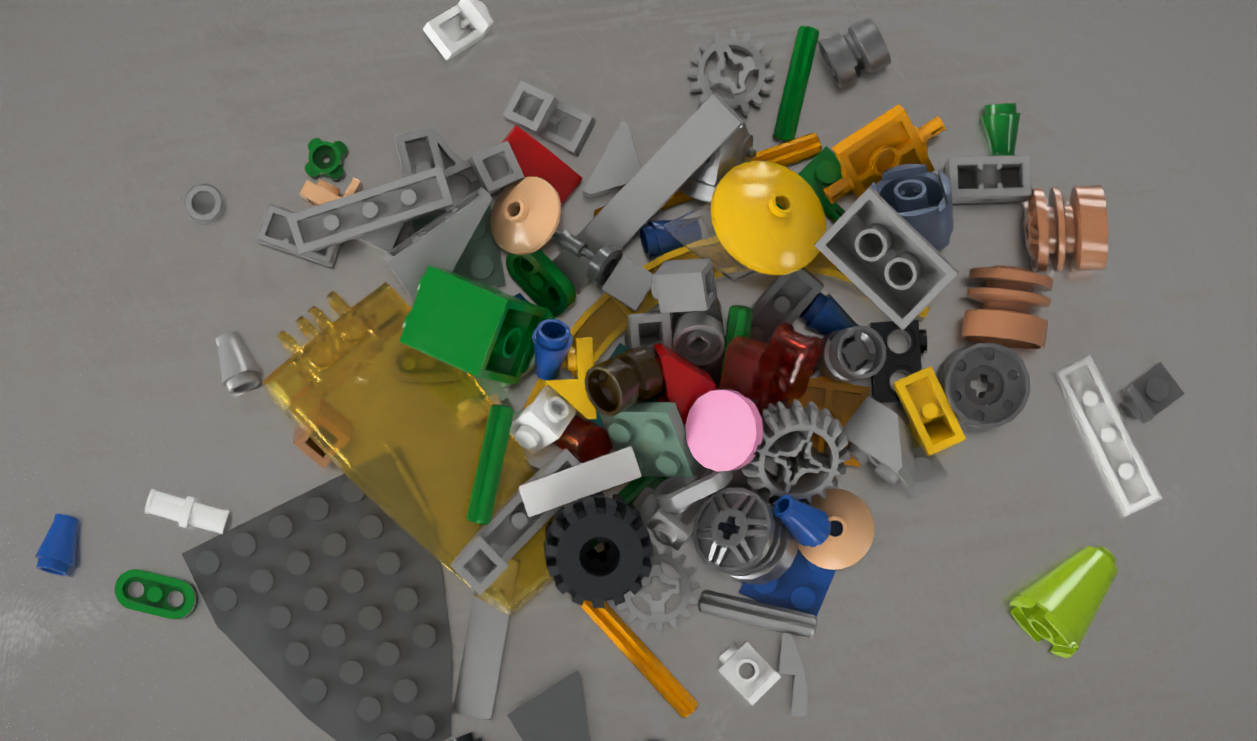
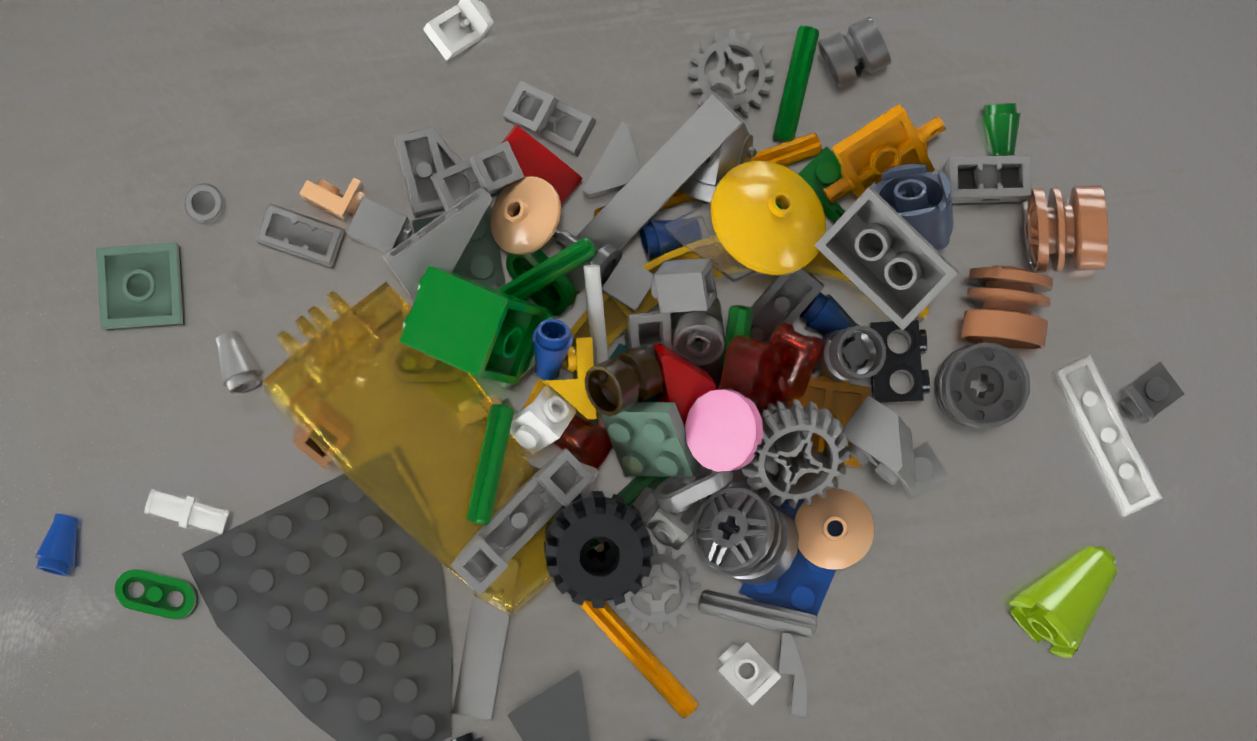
light grey plate [287,166,454,256] -> none
green plate [305,138,347,180] -> none
white sticker [519,446,641,517] -> none
blue cone [773,495,831,547] -> none
yellow slope [893,366,966,457] -> none
none -> sand green plate [96,242,183,329]
none -> green axle [497,237,597,300]
none -> white bar [583,265,608,427]

